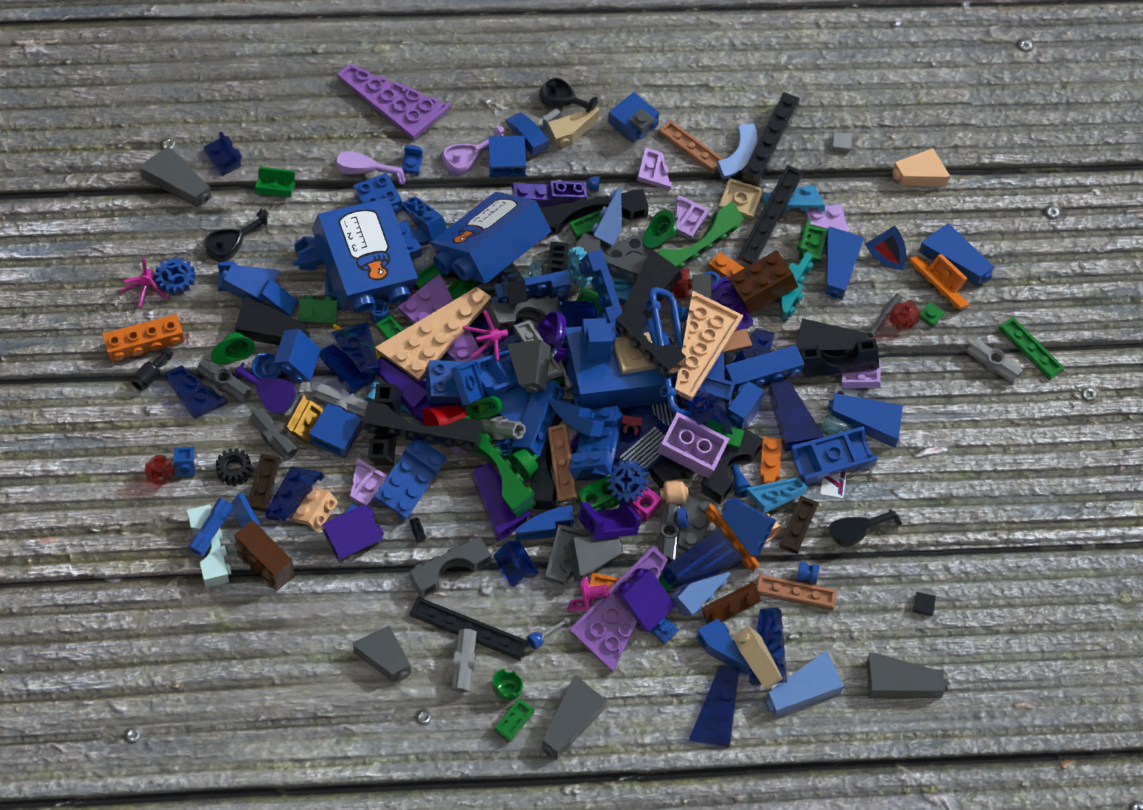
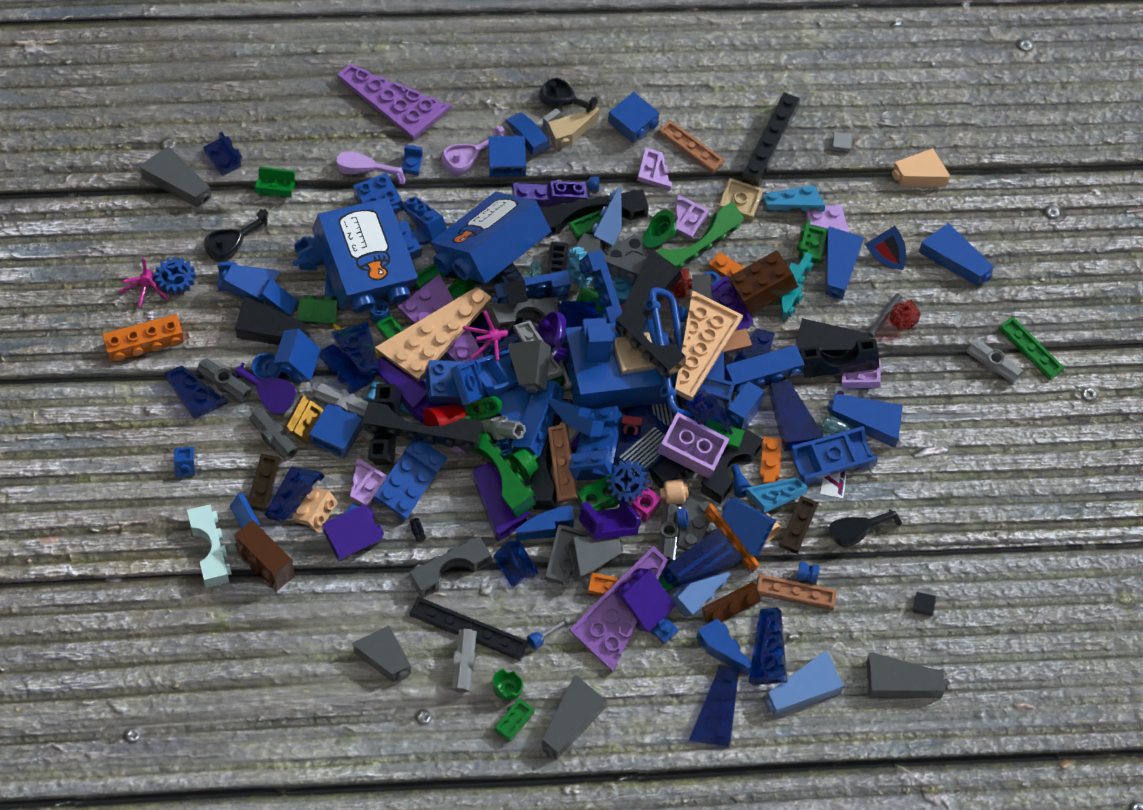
black piece [131,347,174,391] -> none
clear red brick [145,455,174,485] -> none
blue axle [188,498,234,557] -> none
green piece [211,332,255,365] -> none
black tyre [216,448,252,486] -> none
dark pink bracket [567,577,609,612] -> none
dark grey plate [629,109,655,133] -> none
medium blue tile [716,123,758,179] -> none
tan slope [733,625,783,690] -> none
black tile [738,165,804,264] -> none
orange bracket [908,254,970,310] -> none
green plate [918,302,945,328] -> none

